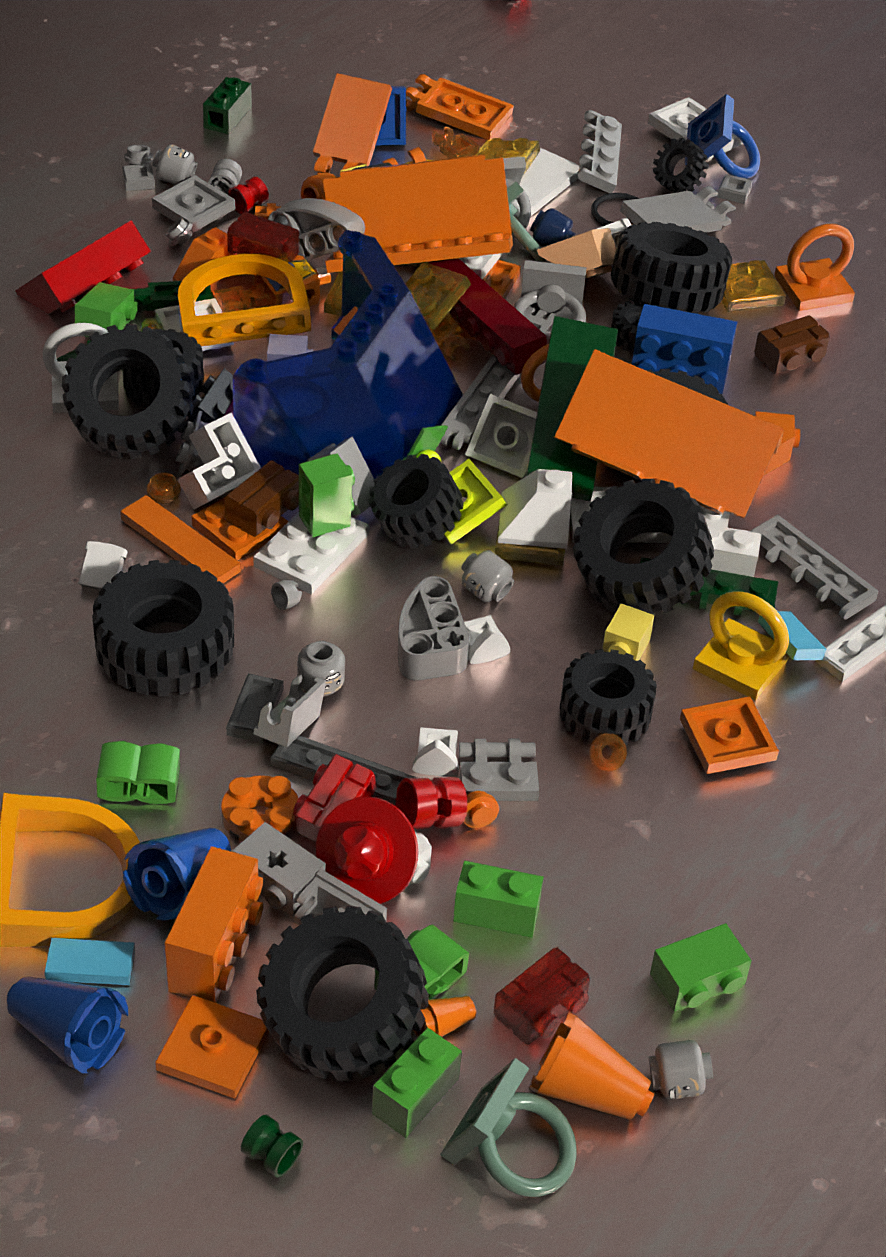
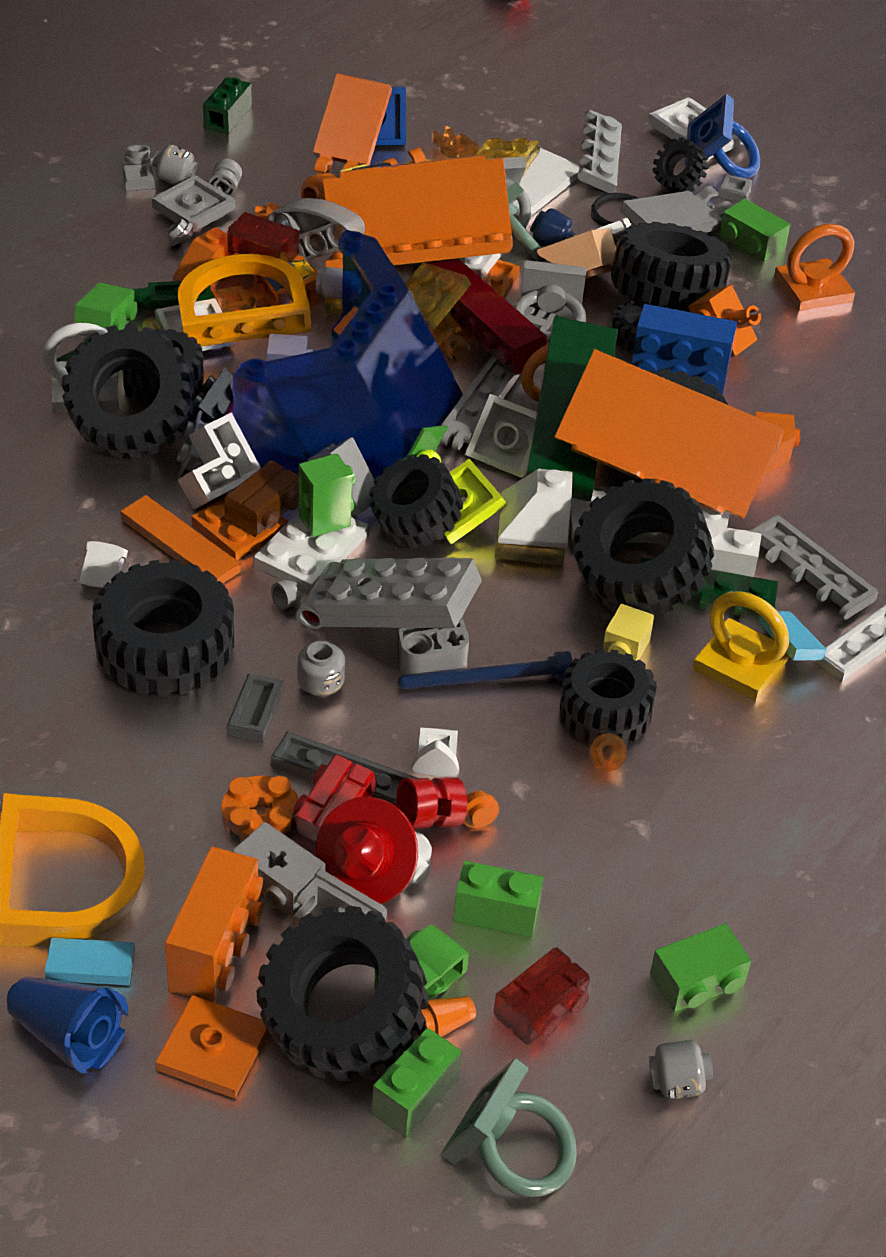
red slope [15,220,151,314] -> none
bright green brick [96,741,180,804] -> none
blue cone [123,828,231,921] -> none
clear orange plate [147,473,181,504] -> none
red wheel [228,176,269,215] -> none
dark green wheel [240,1114,303,1178] -> none
light grey hinge [253,675,326,747] -> none
orange tile [406,74,514,141] -> none
light grey plate [459,738,539,801] -> none
light grey head [461,550,514,602] -> none
white tile [464,615,510,664] -> none
orange cone [528,1012,655,1120] -> none
orange plate [680,696,779,774] -> none
clear yellow plate [721,260,786,312] -> none
reddish brown brick [754,315,830,374] -> none
none -> light grey hinge [297,557,482,629]
none -> light grey brick [316,267,363,301]
none -> dark blue piece [397,651,572,690]
none -> orange brick [688,284,761,357]
none -> bright green brick [719,198,791,261]

